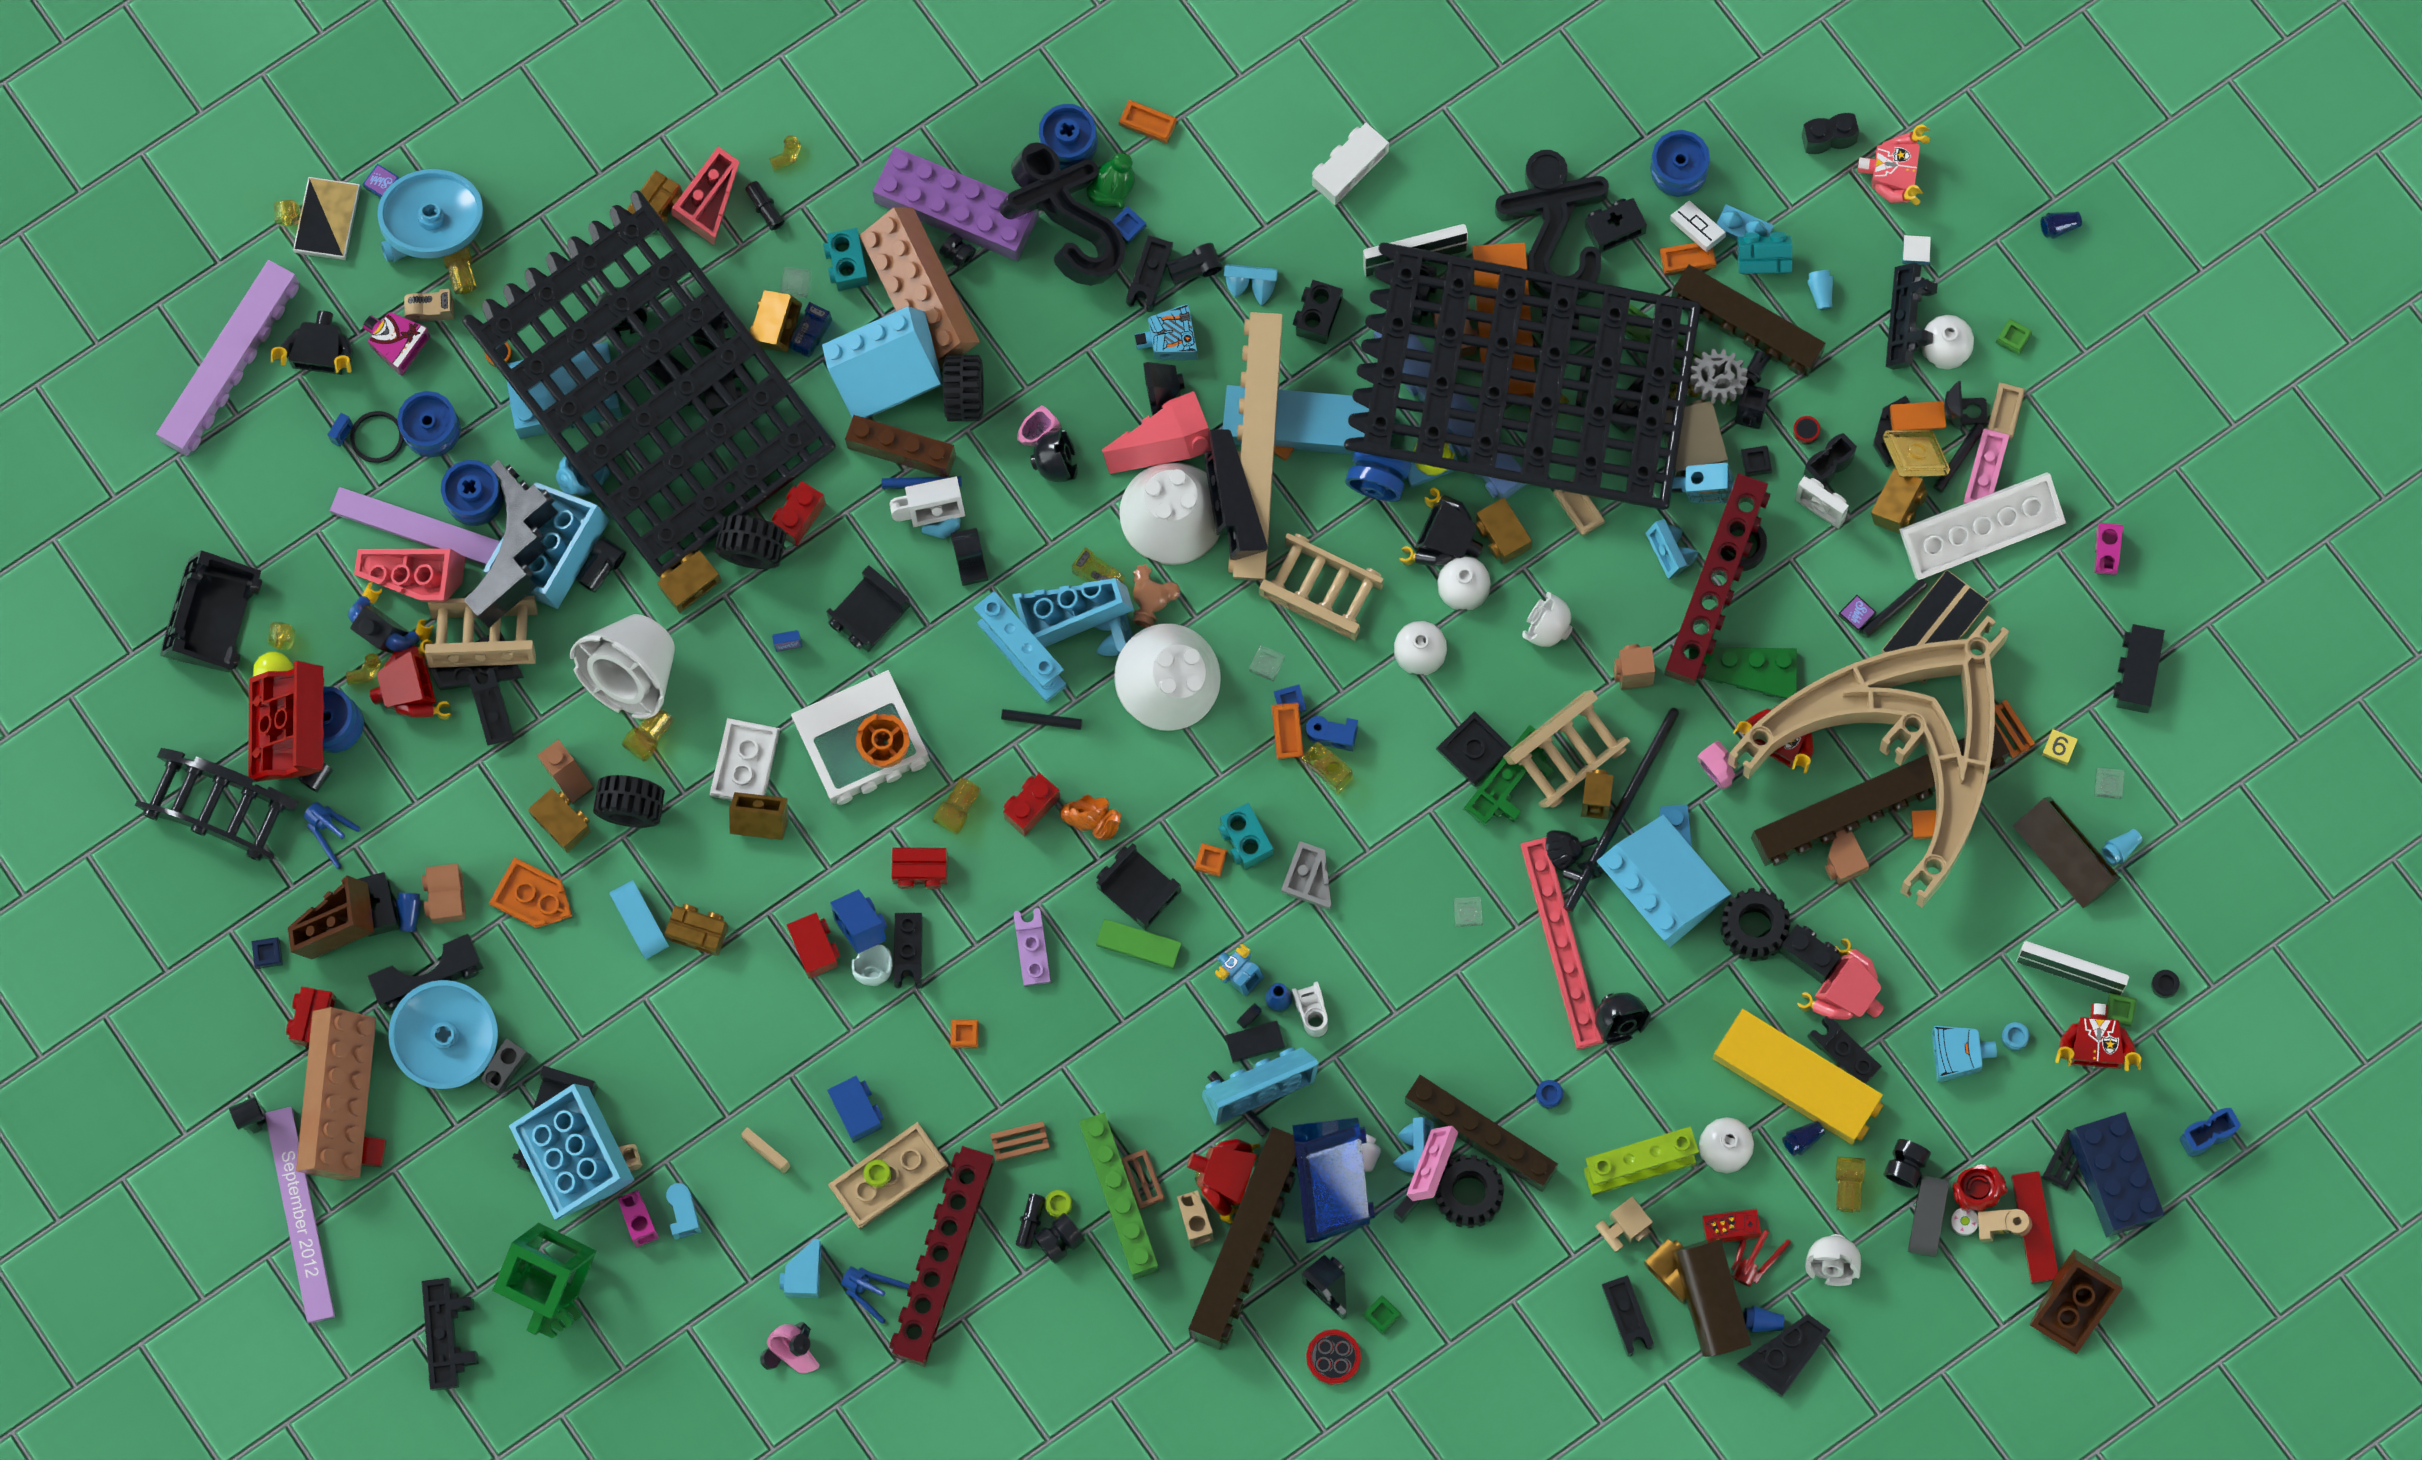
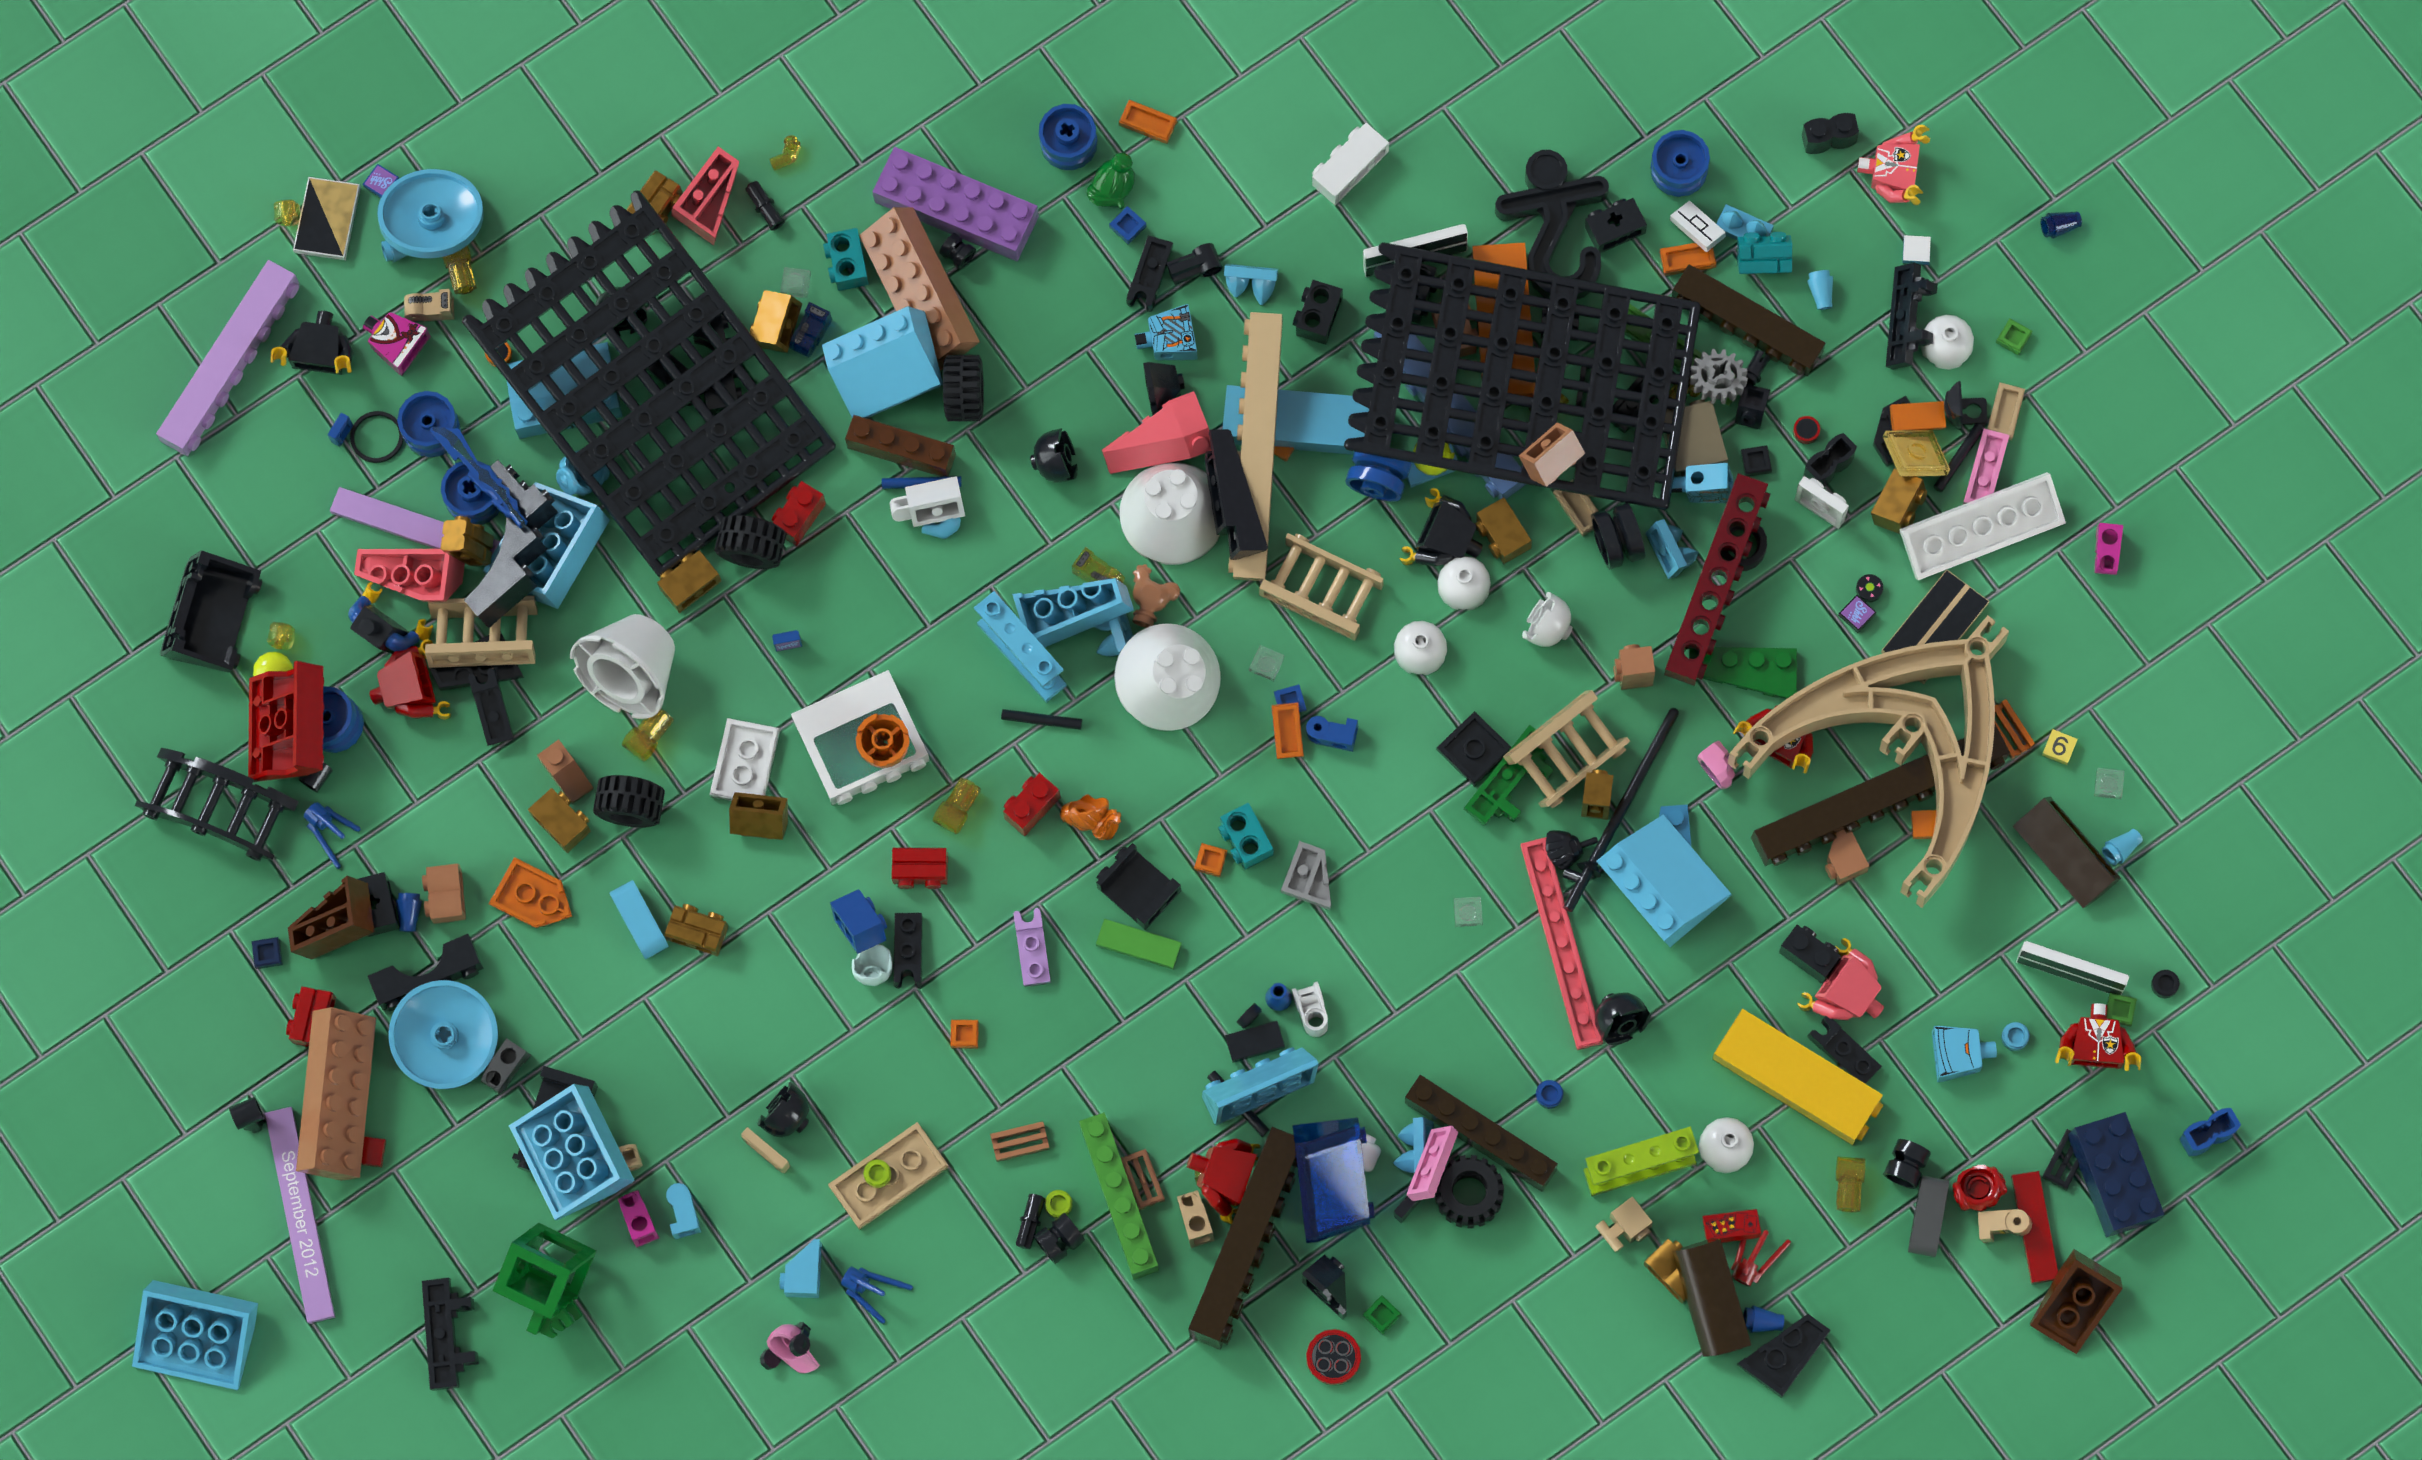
clear yellow arm [346,653,381,685] -> none
black piece [576,537,627,593] -> none
red brick [787,912,841,979] -> none
black panel [826,565,911,652] -> none
blue brick [827,1075,884,1143] -> none
dark red brick [889,1146,995,1367] -> none
black tile [951,528,988,586] -> none
black piece [999,142,1125,286] -> none
rock [1017,405,1061,446] -> none
dark azure piece [1215,944,1264,997] -> none
clear yellow leg [1301,742,1354,795] -> none
black plate [1602,1275,1654,1357] -> none
black tyre [1720,888,1790,961] -> none
clear blue cone [1782,1121,1825,1156] -> none
white cylinder [1805,1234,1861,1286] -> none
black bar [1861,579,1928,637] -> none
white tile [1950,1208,1979,1236] -> none
black brick [2113,624,2165,714] -> none
none -> medium azure slope [132,1280,258,1390]
none -> blue sword [430,427,528,528]
none -> pearl gold brick [440,516,494,566]
none -> black cylinder [757,1082,809,1137]
none -> nougat brick [1519,422,1585,487]
none -> black wheel [1591,503,1646,570]
none -> black tile [1856,574,1883,602]

